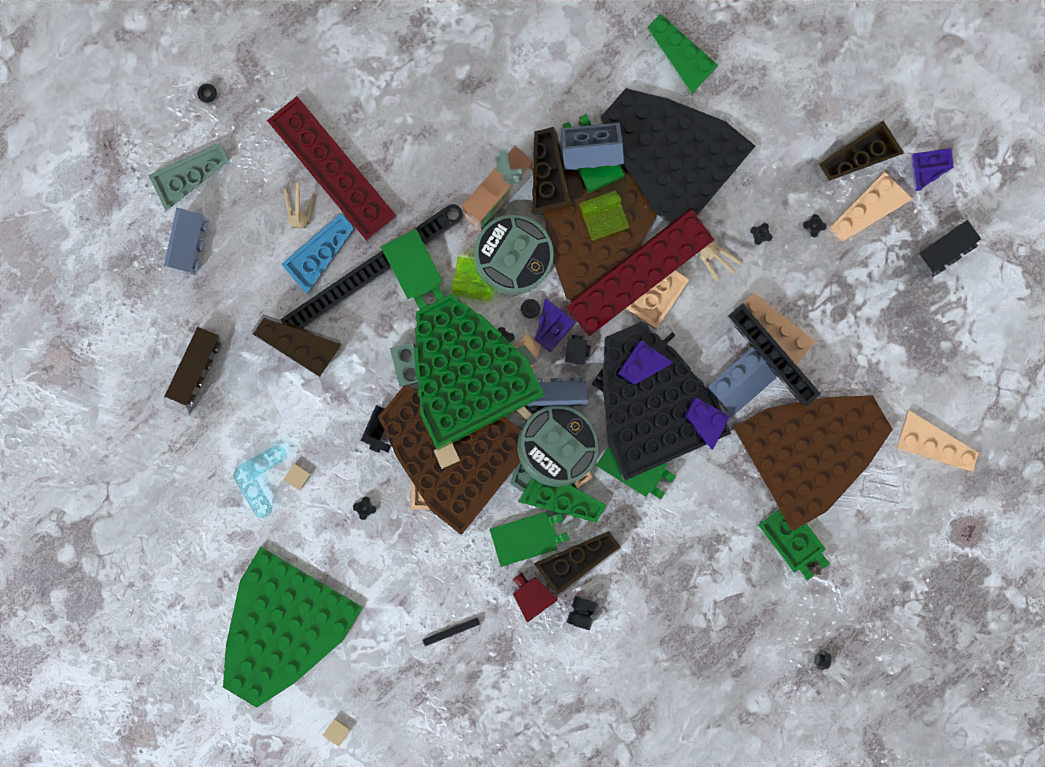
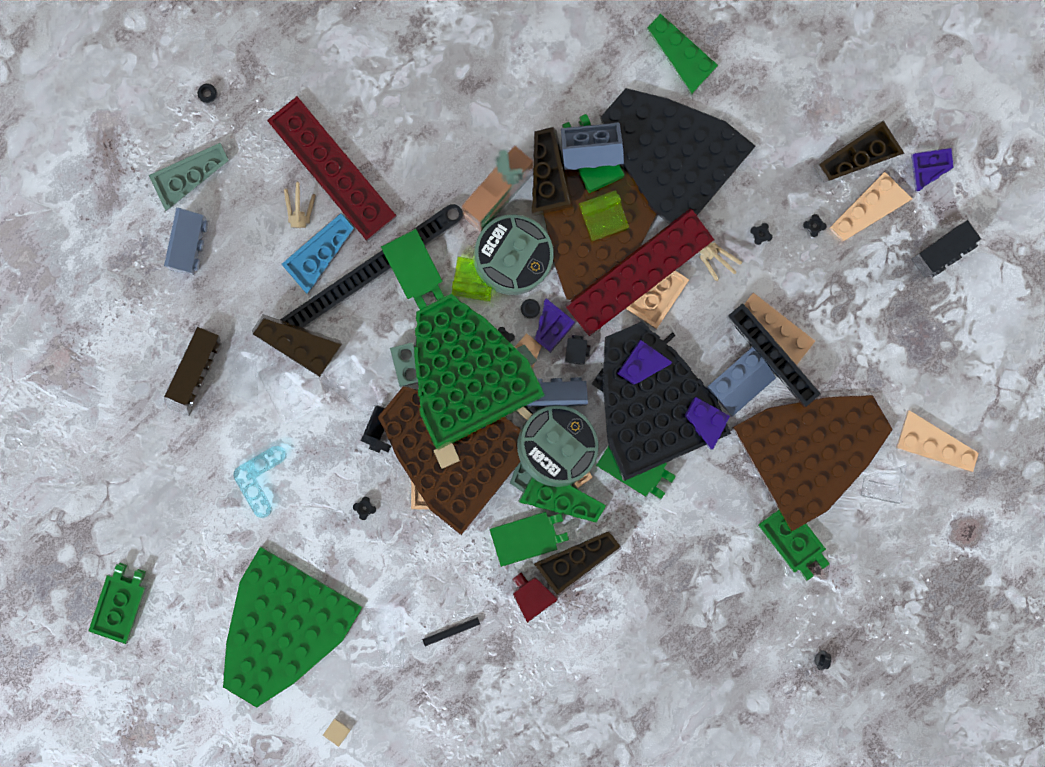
tan tile [283,463,311,491] -> none
black wheel [566,596,599,631] -> none
none -> green tile [88,563,146,644]

